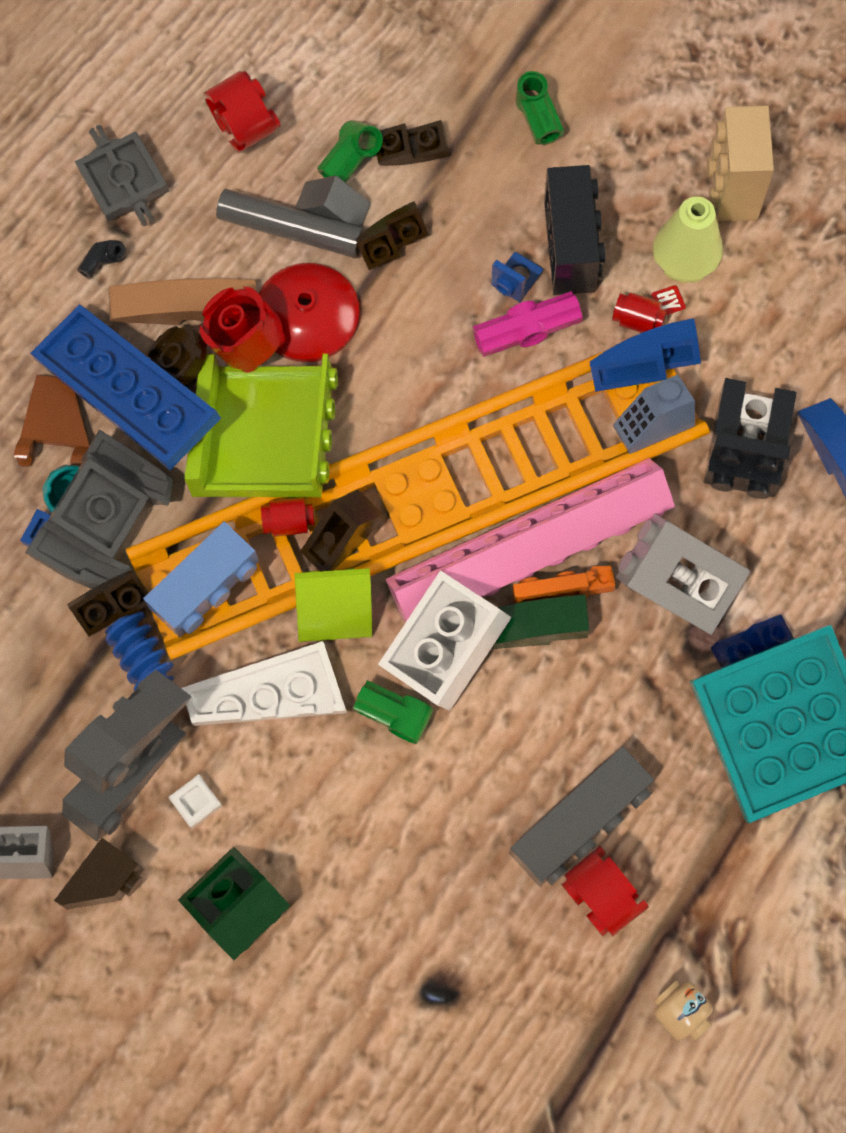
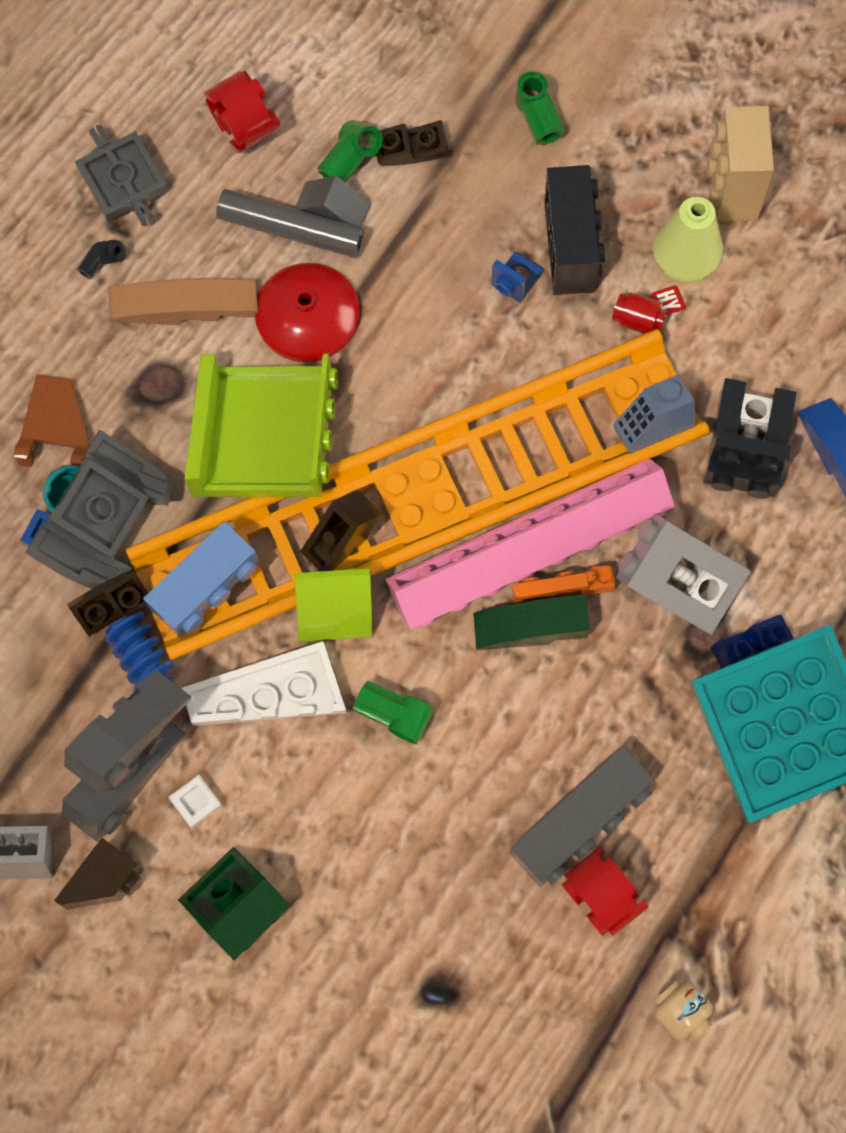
blue plate [30,304,221,470] -> none
dark brown tile [148,325,207,387] -> none
red brick [199,286,285,373] -> none
red brick [261,497,315,537] -> none
dark brown slope [355,201,429,270] -> none
white slope [378,570,512,711] -> none
dark pink piece [473,291,583,357] -> none
blue slope [590,318,701,392] -> none

